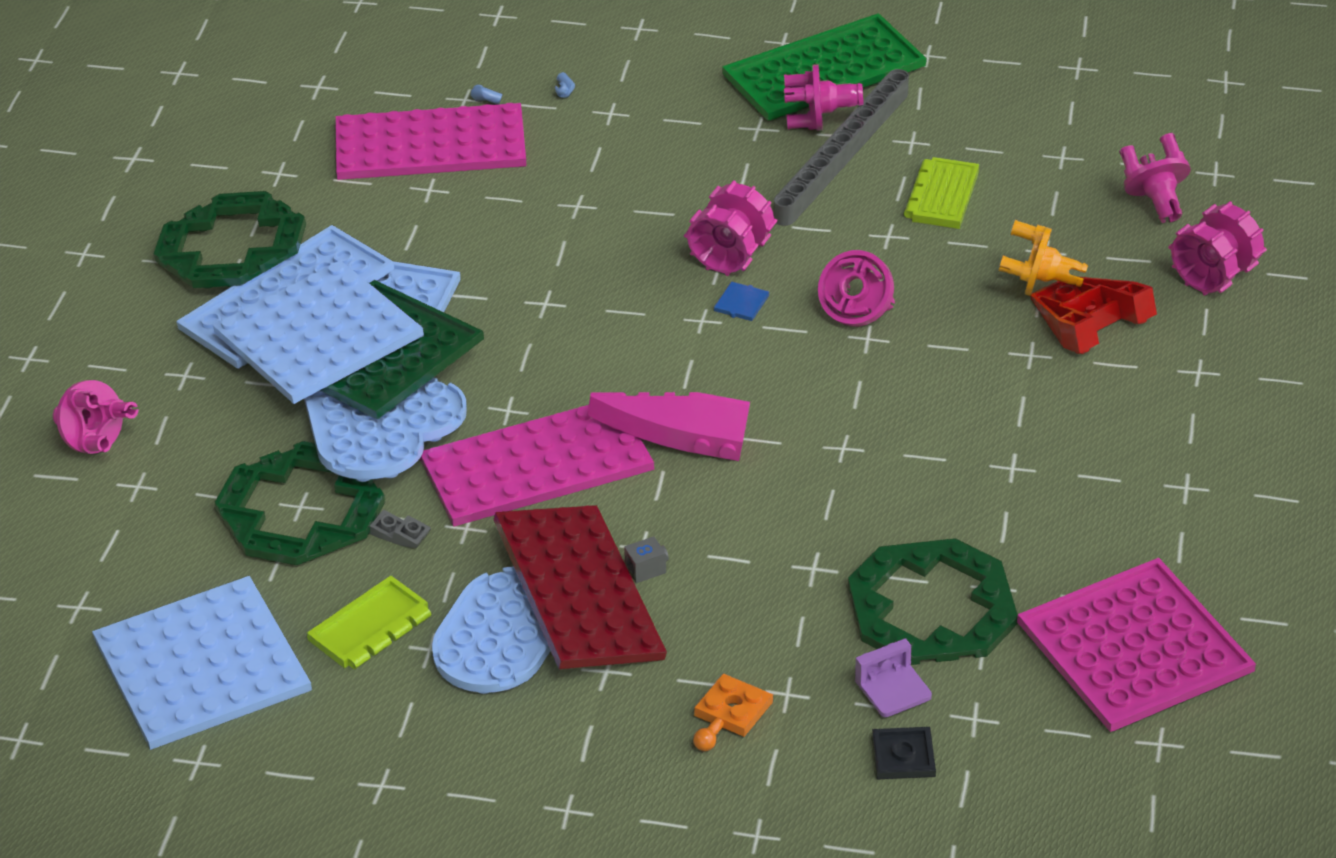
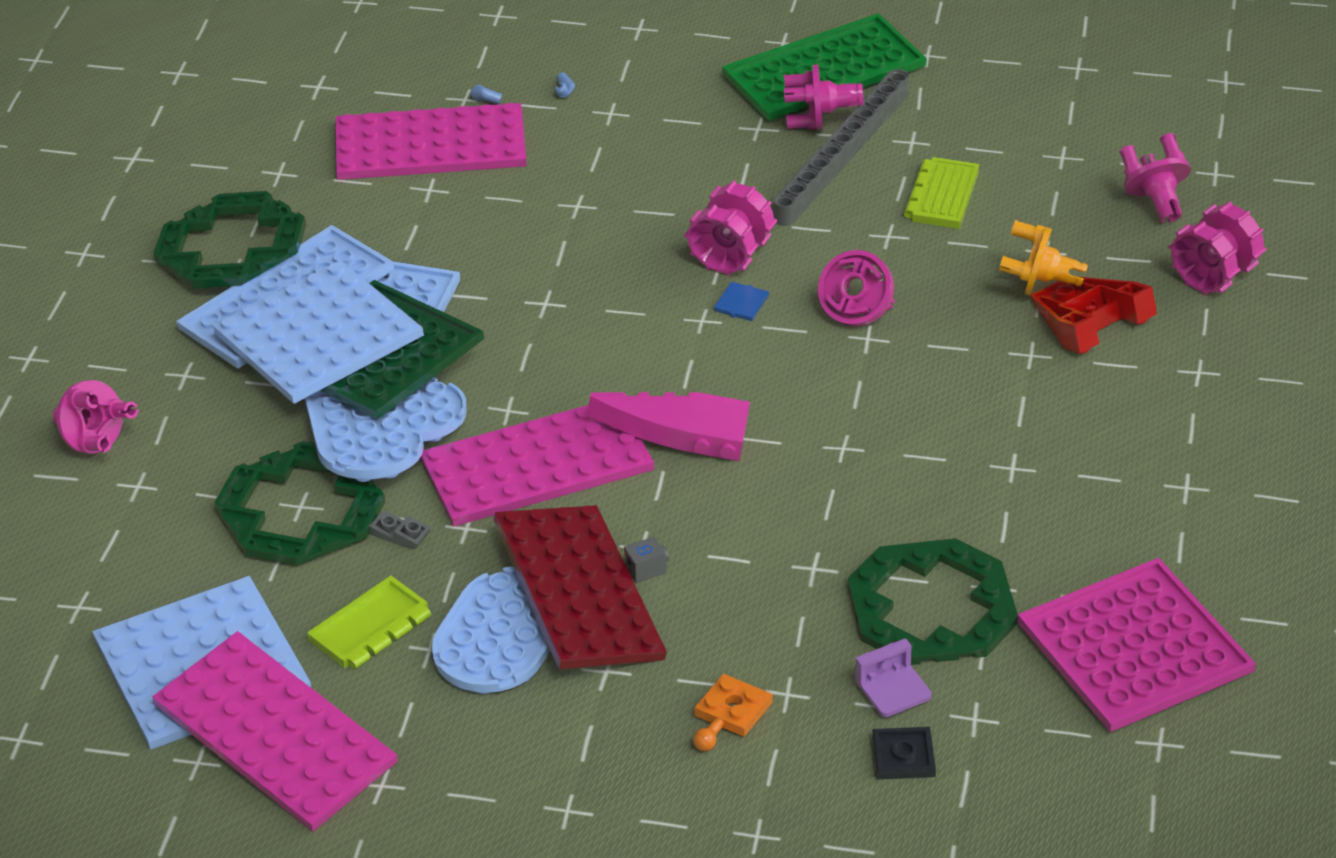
none -> dark pink plate [152,631,398,832]

